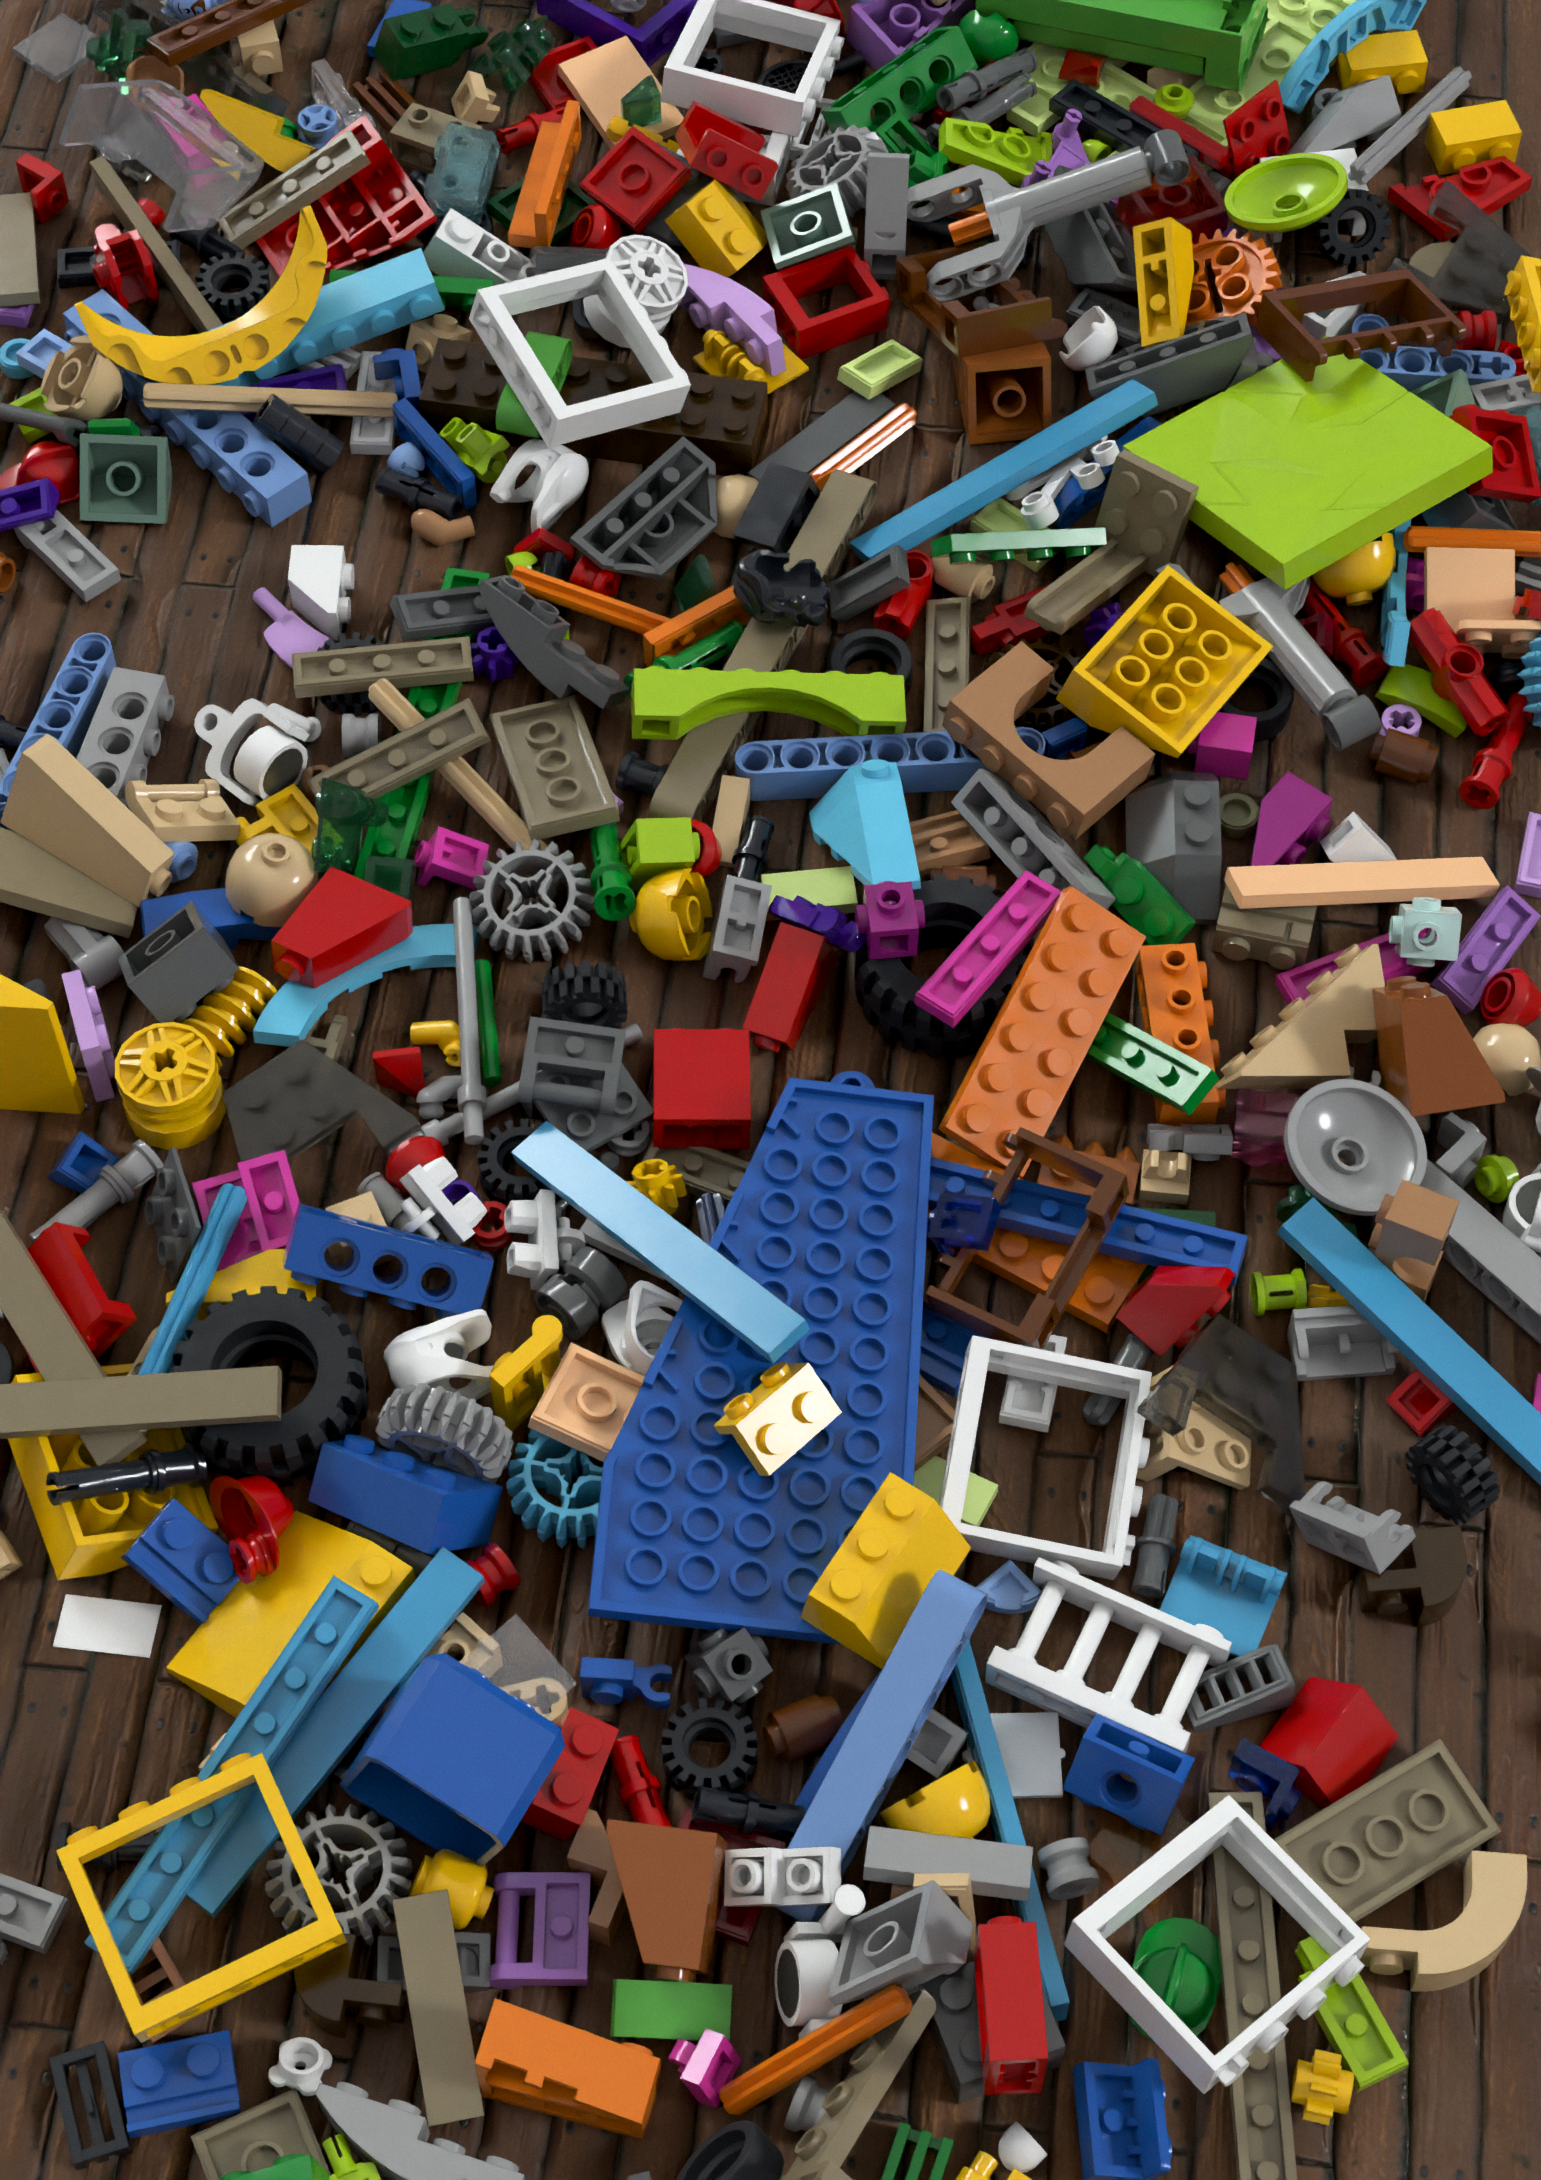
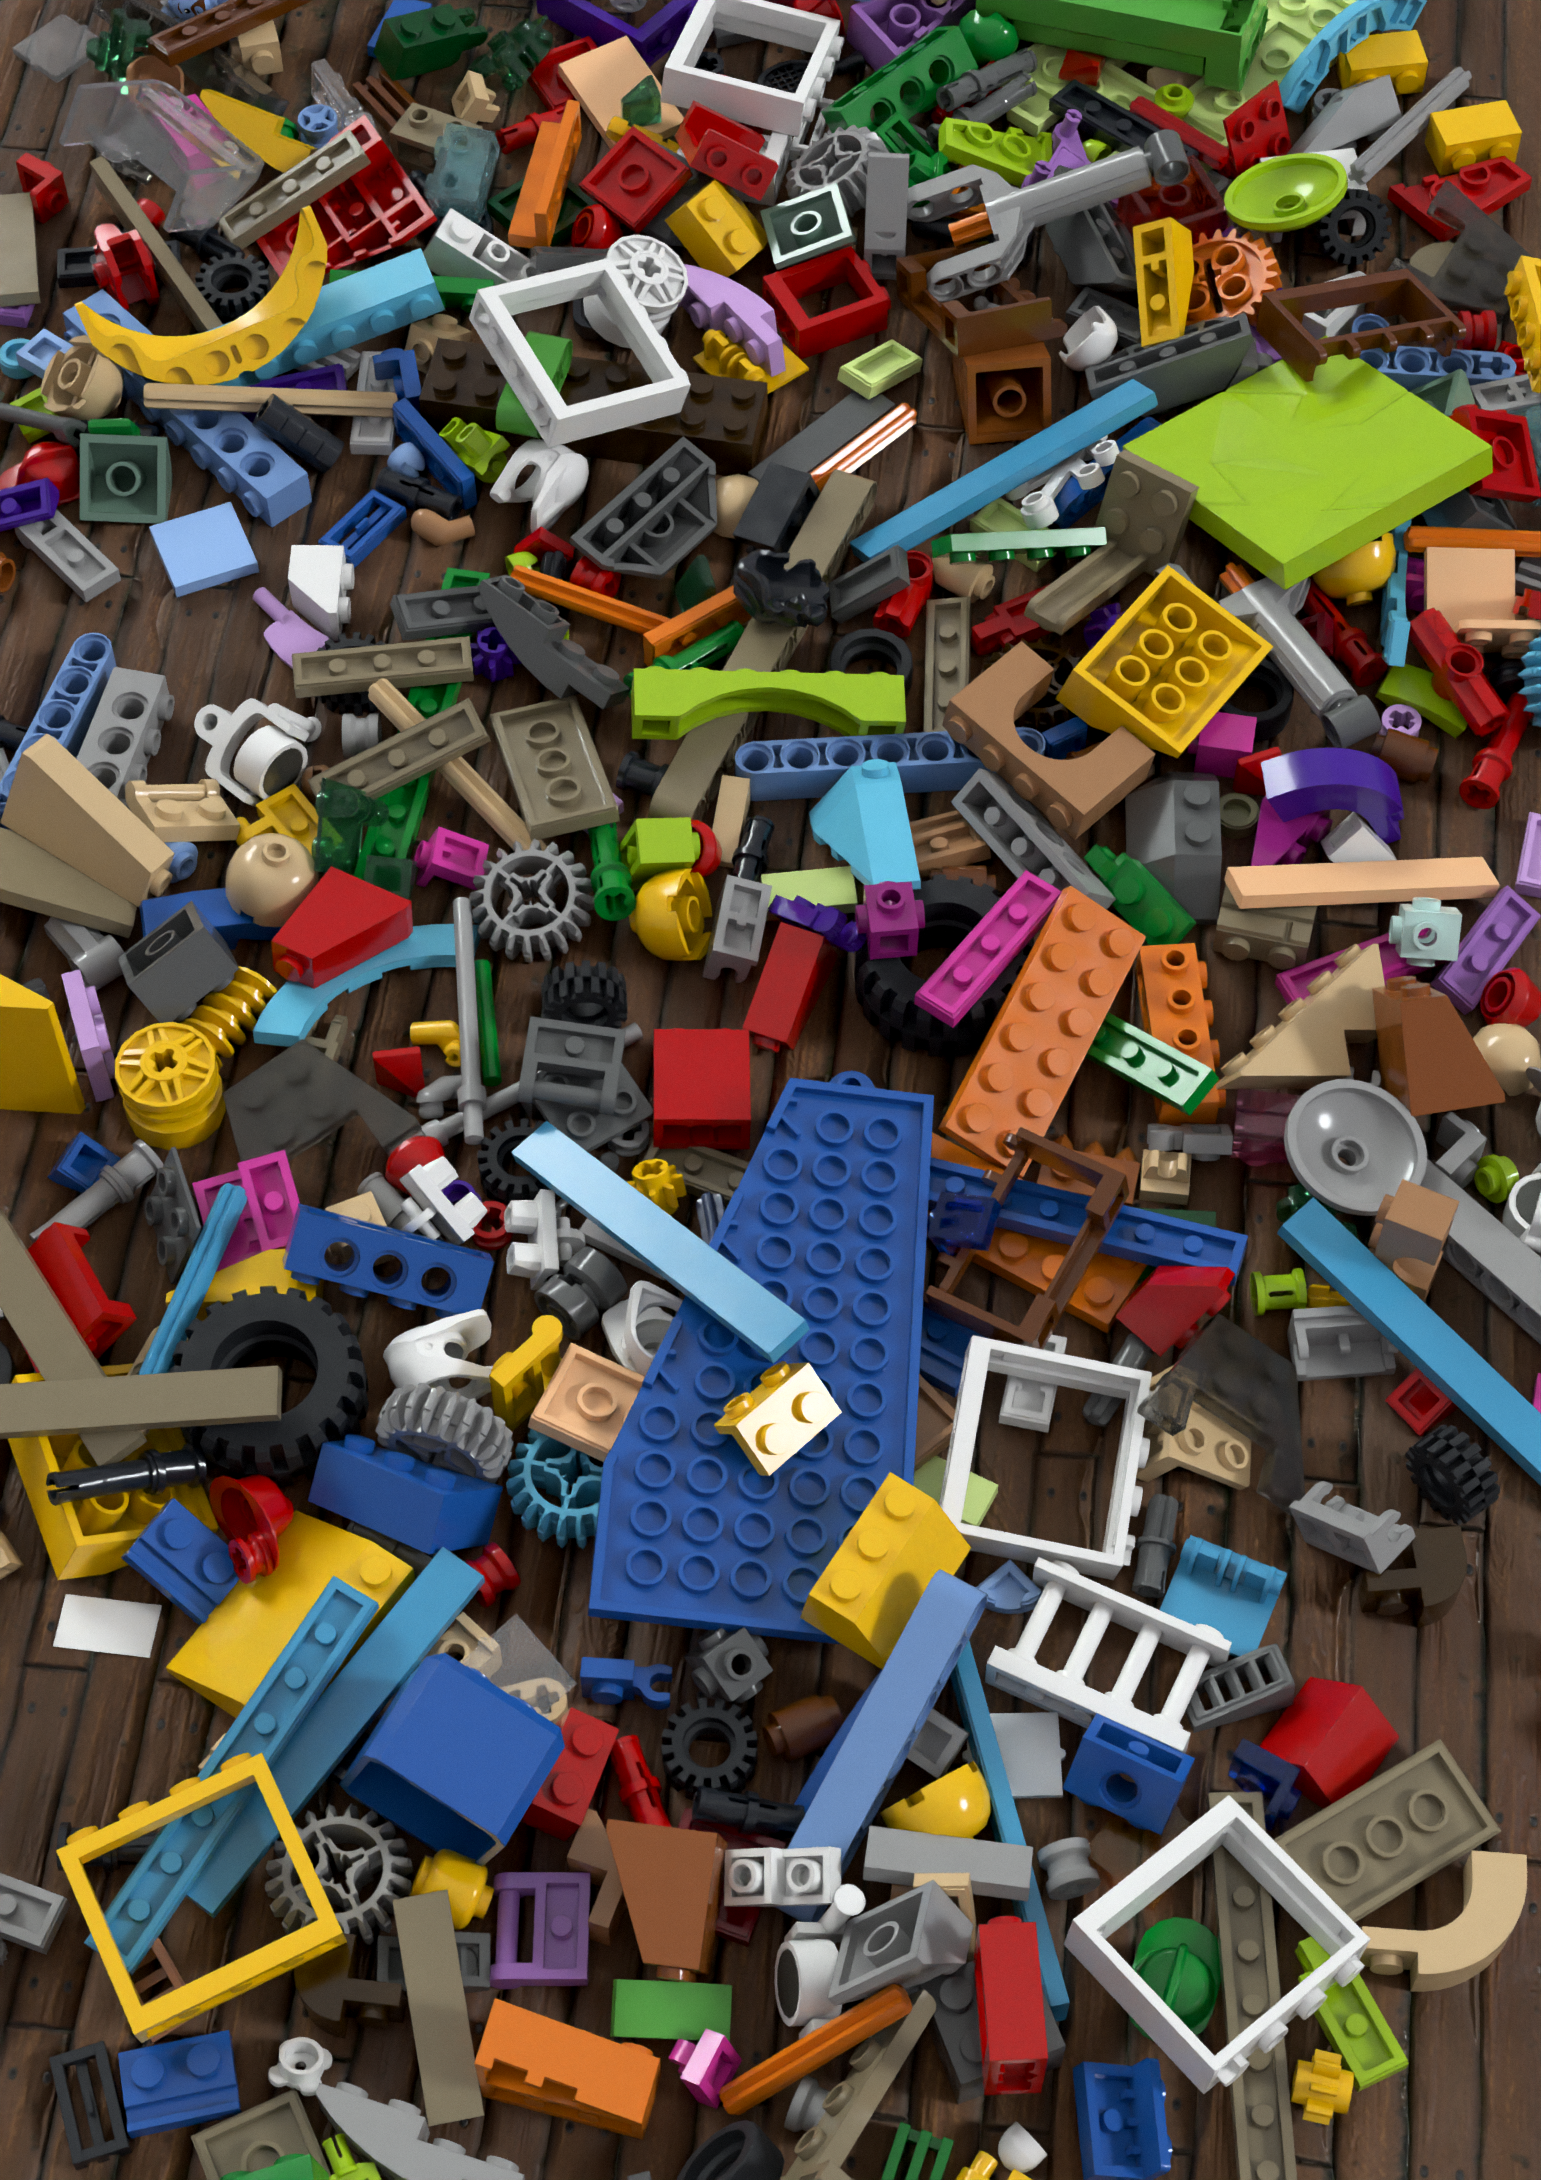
none -> light blue tile [149,502,259,597]
none -> blue tile [318,489,407,568]
none -> red slope [1233,747,1282,796]
none -> dark purple arch [1261,747,1404,844]

